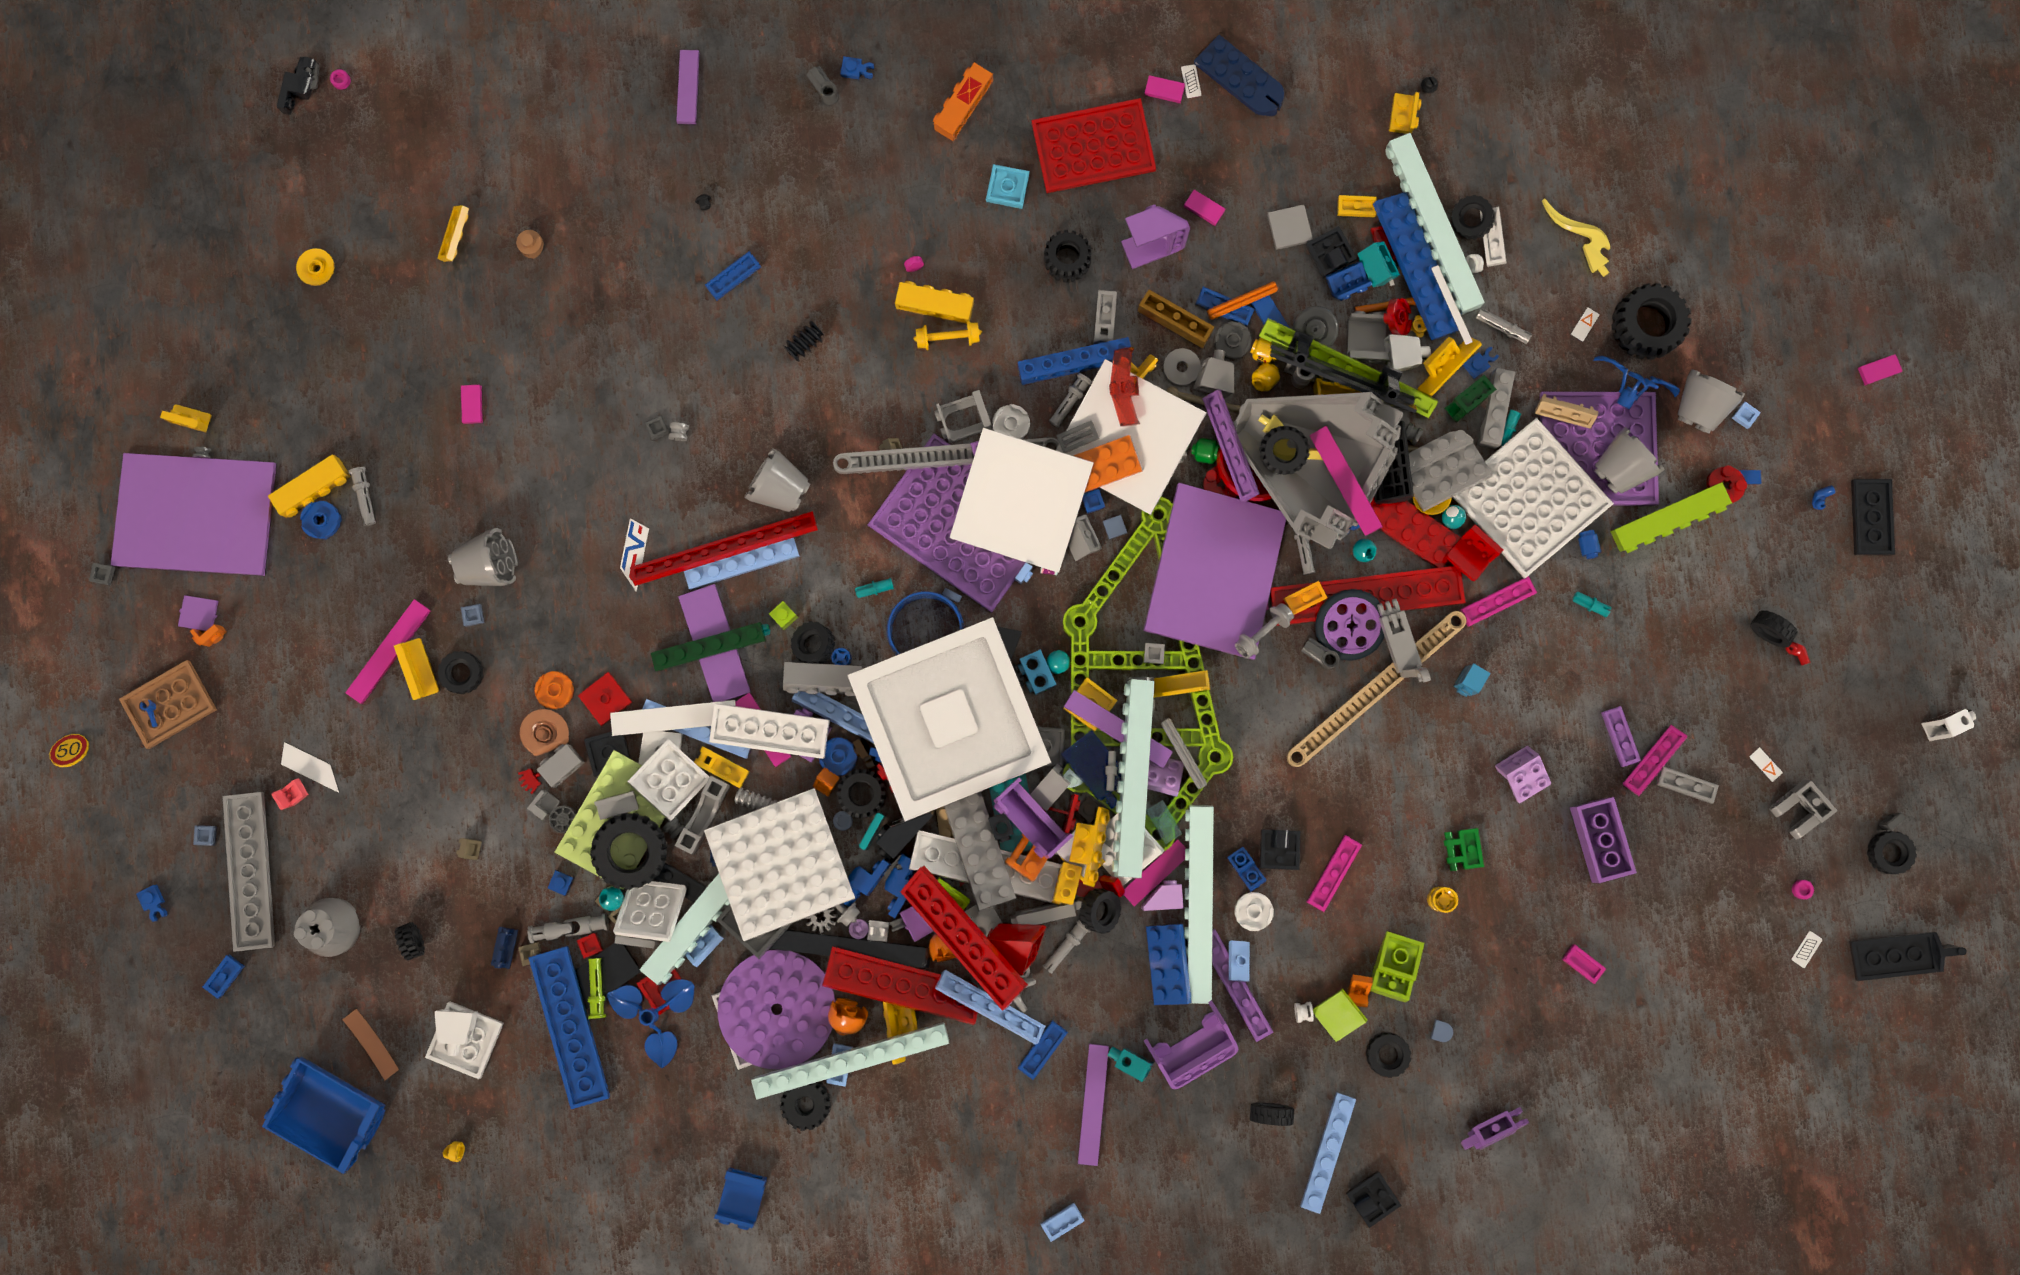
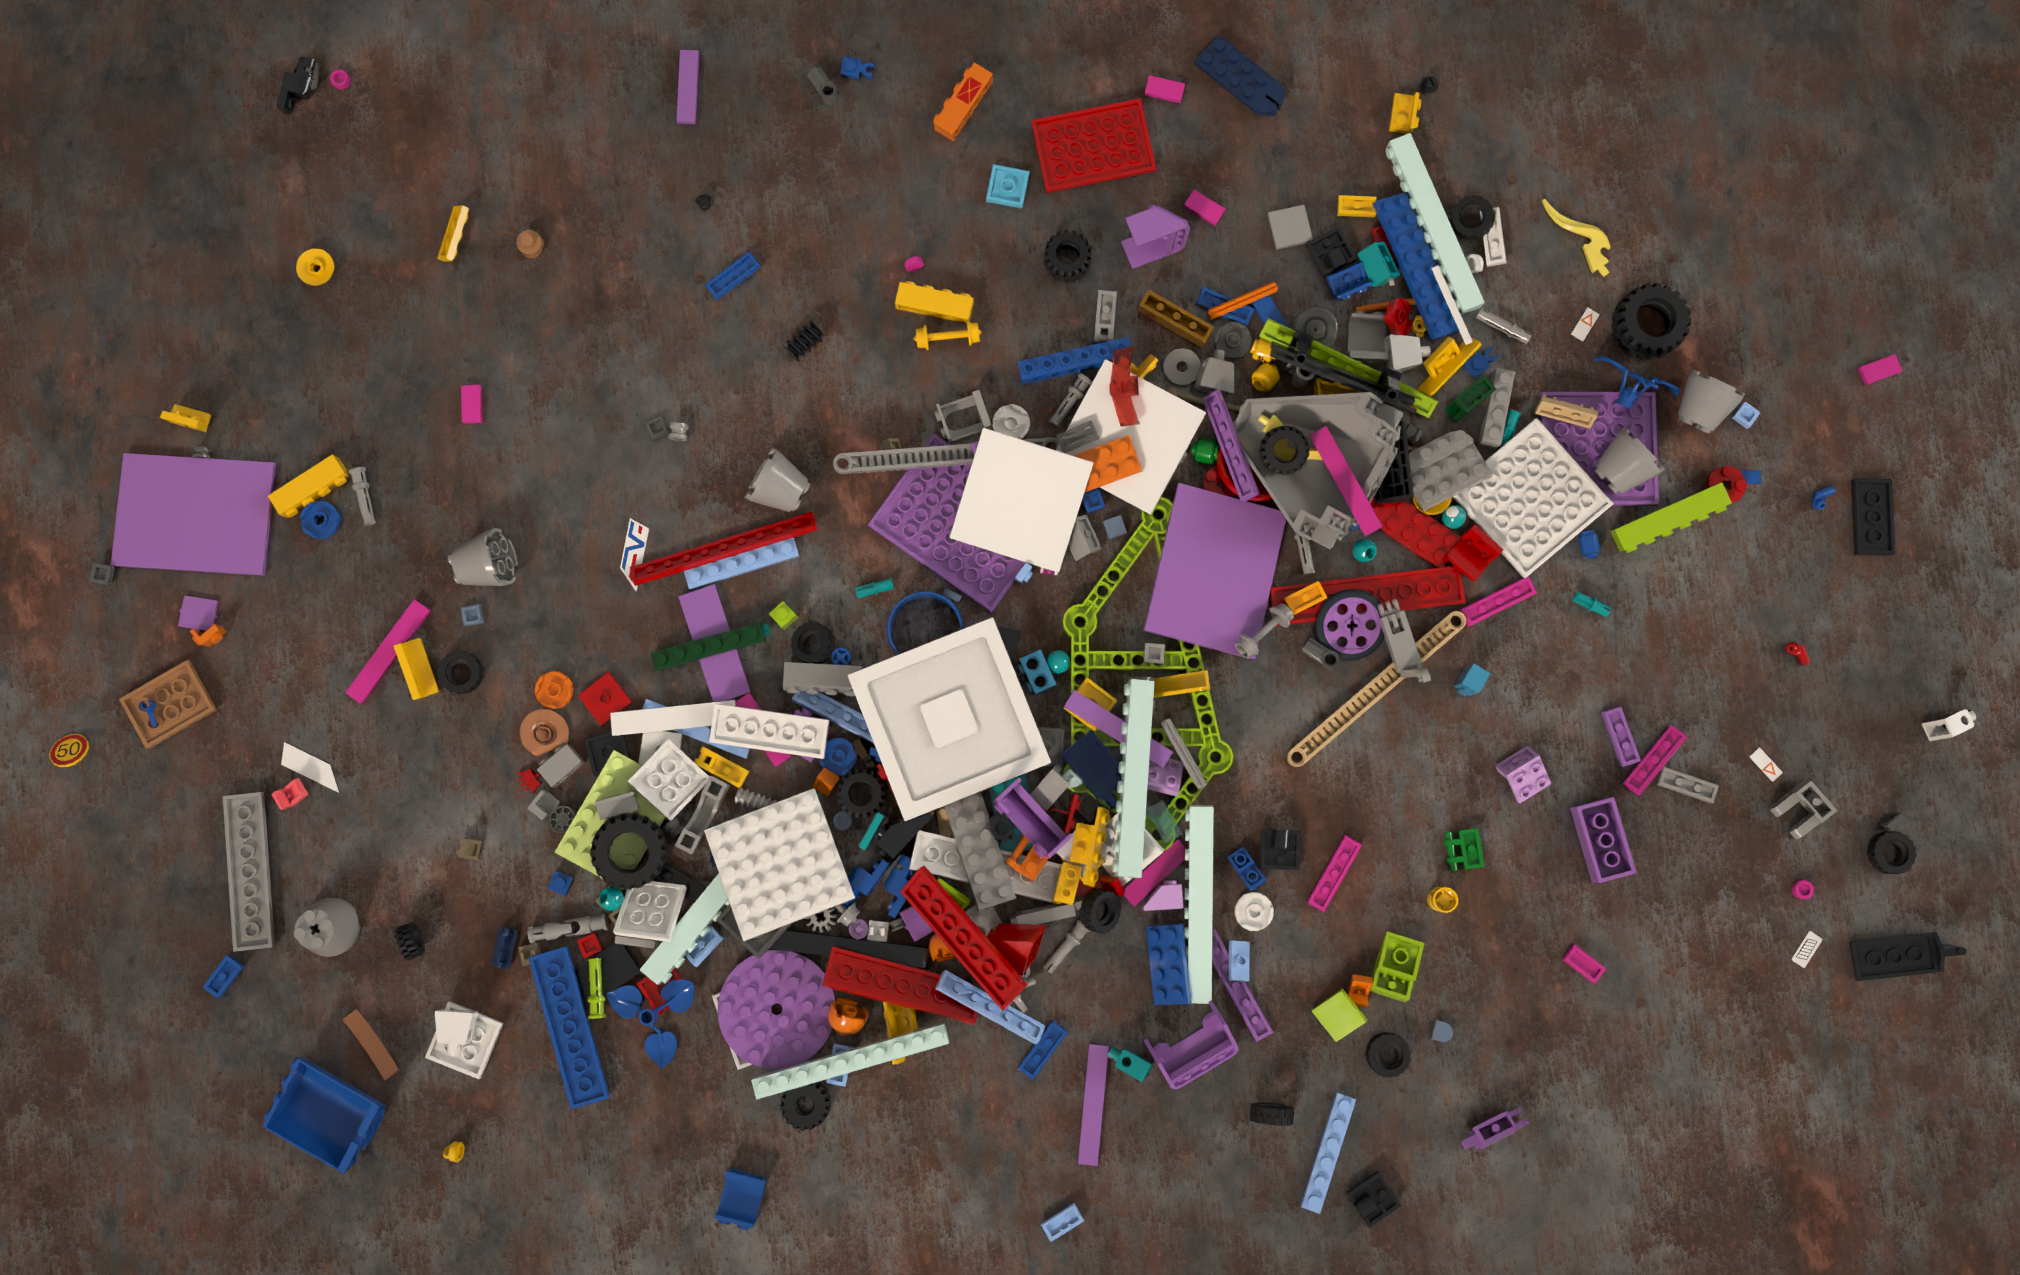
blue plate [136,885,168,922] -> none
sand blue tile [193,826,217,846] -> none
light grey bar [1105,751,1117,791] -> none
white sticker [1181,64,1201,98] -> none
white wheel [1294,1002,1314,1023] -> none
black tyre [1750,610,1798,648] -> none

